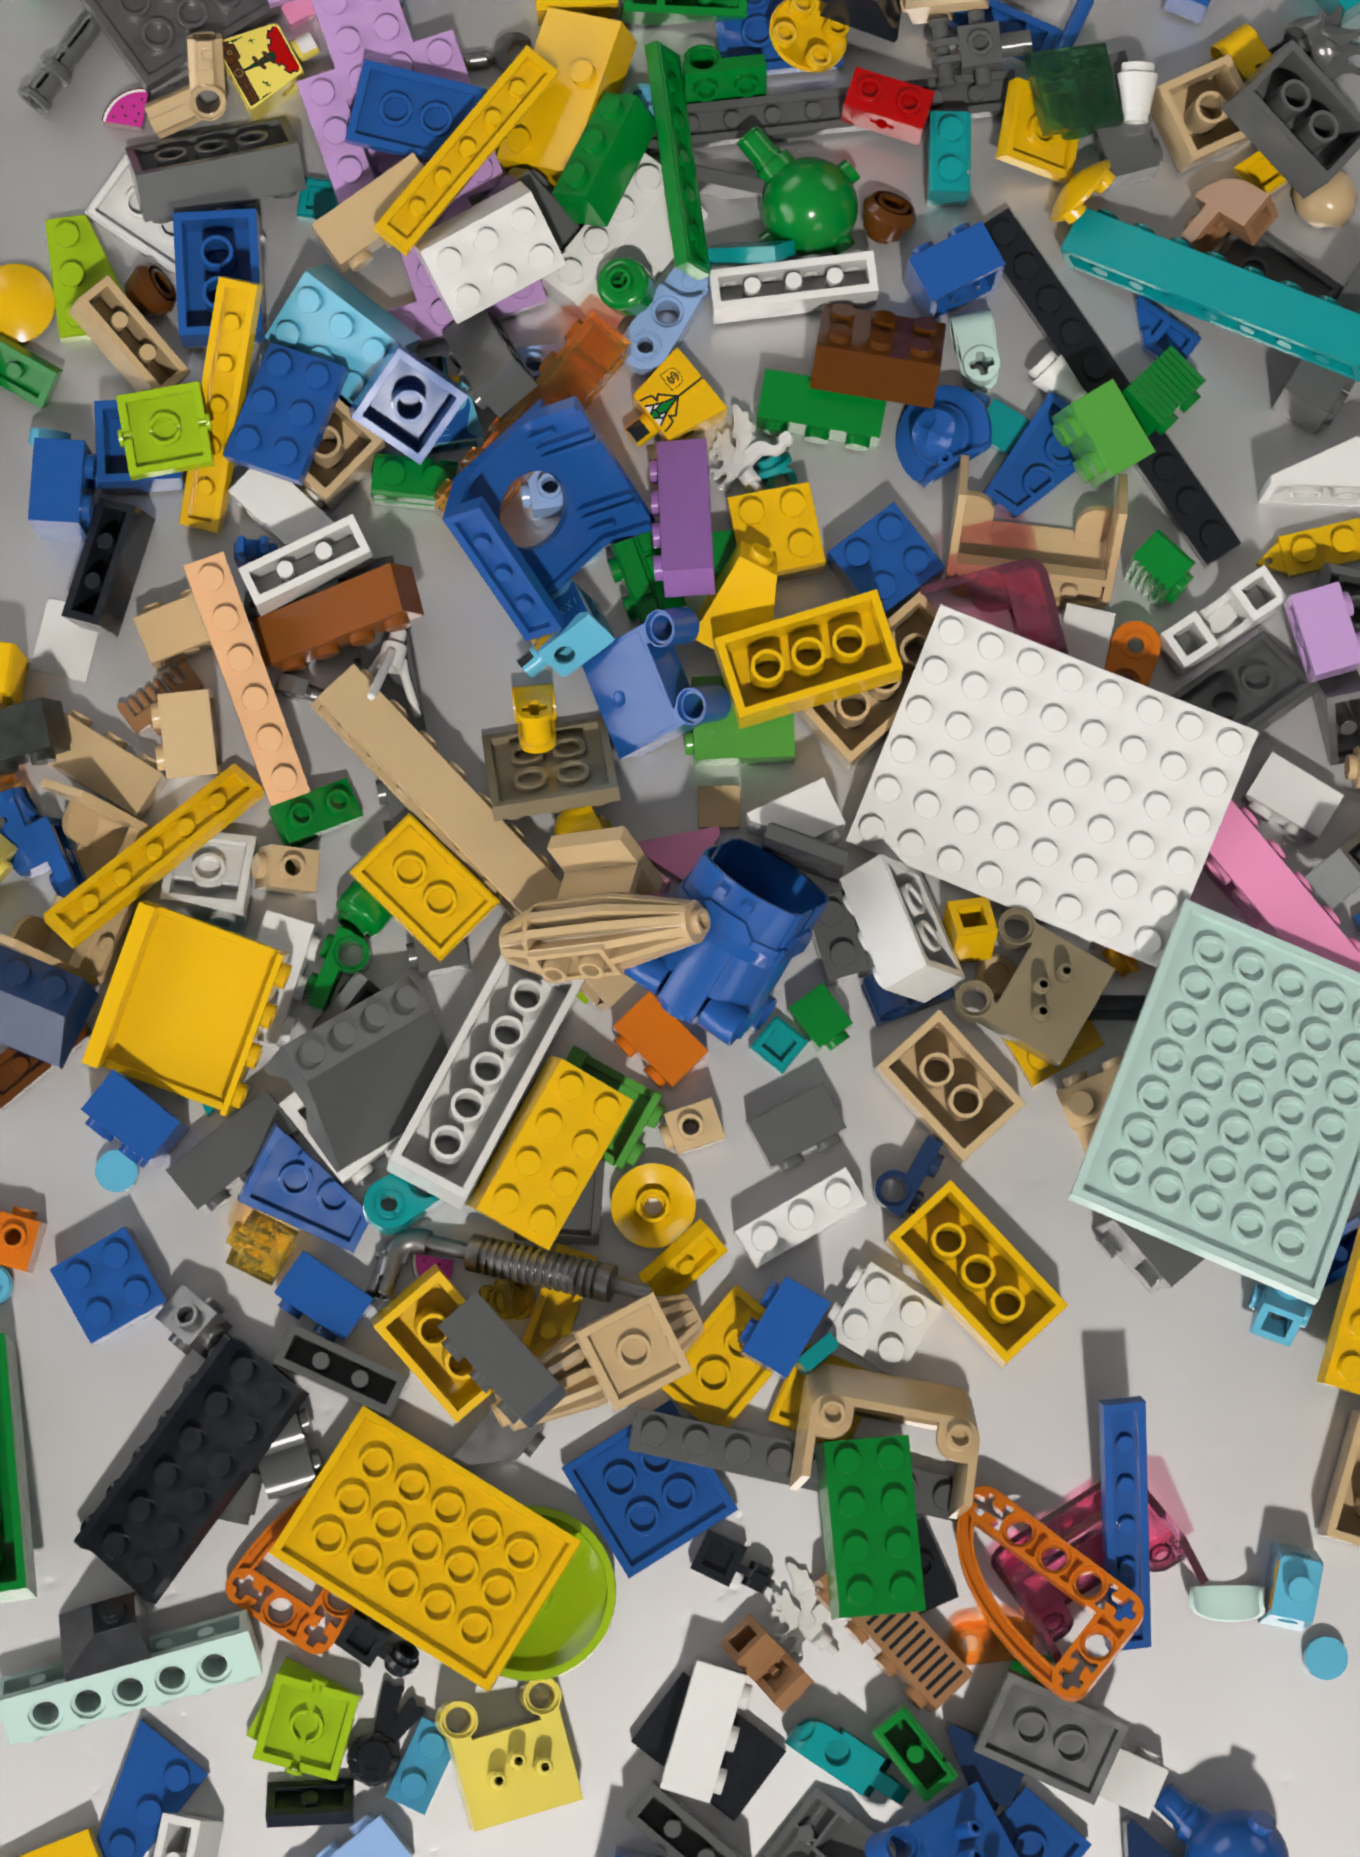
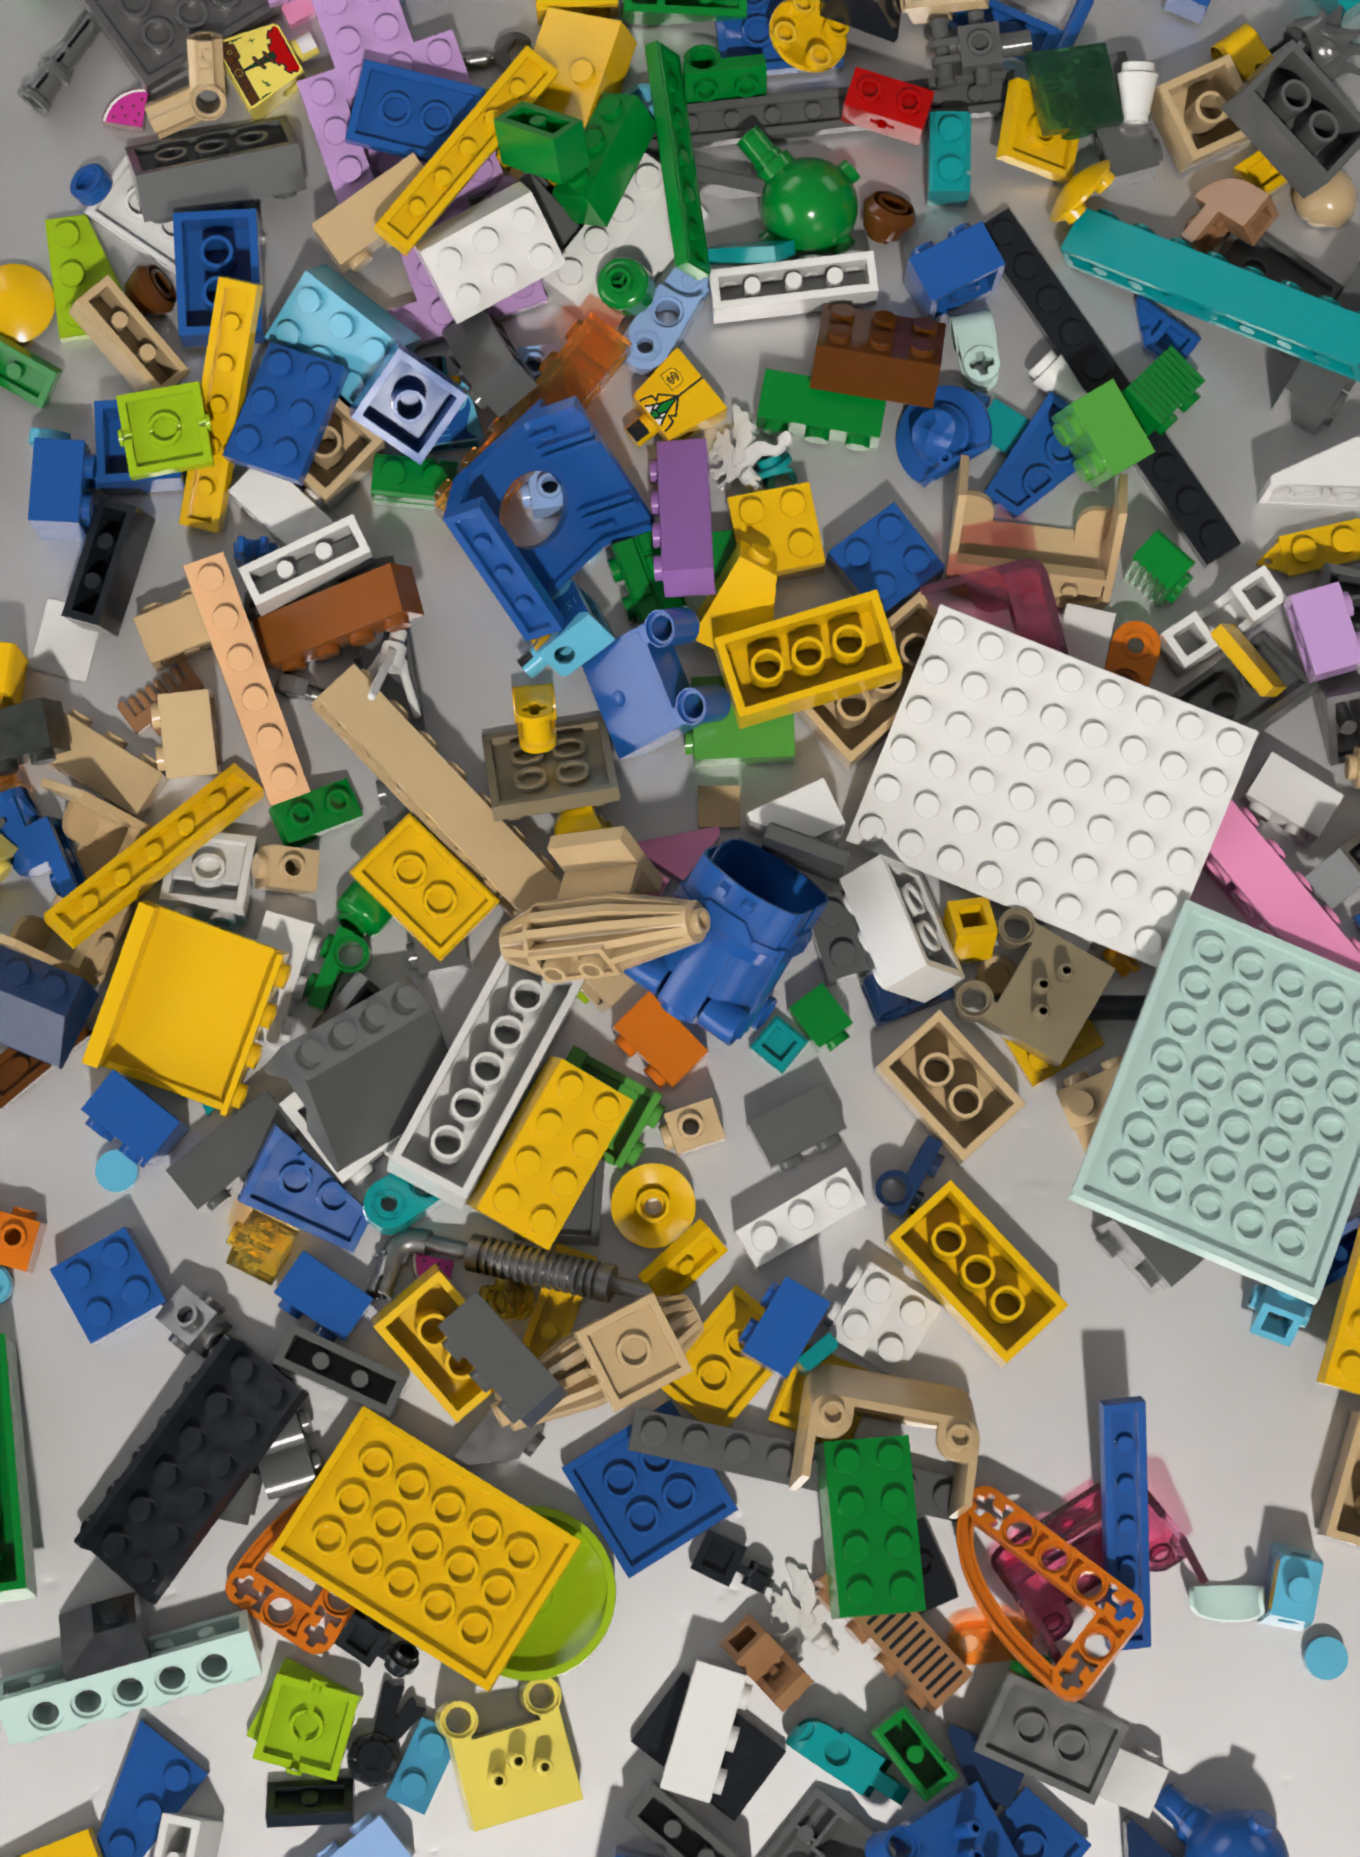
teal tile [296,177,339,222] -> none
none -> blue tile [70,163,113,206]
none -> green brick [493,101,590,184]
none -> yellow tile [1210,623,1287,697]

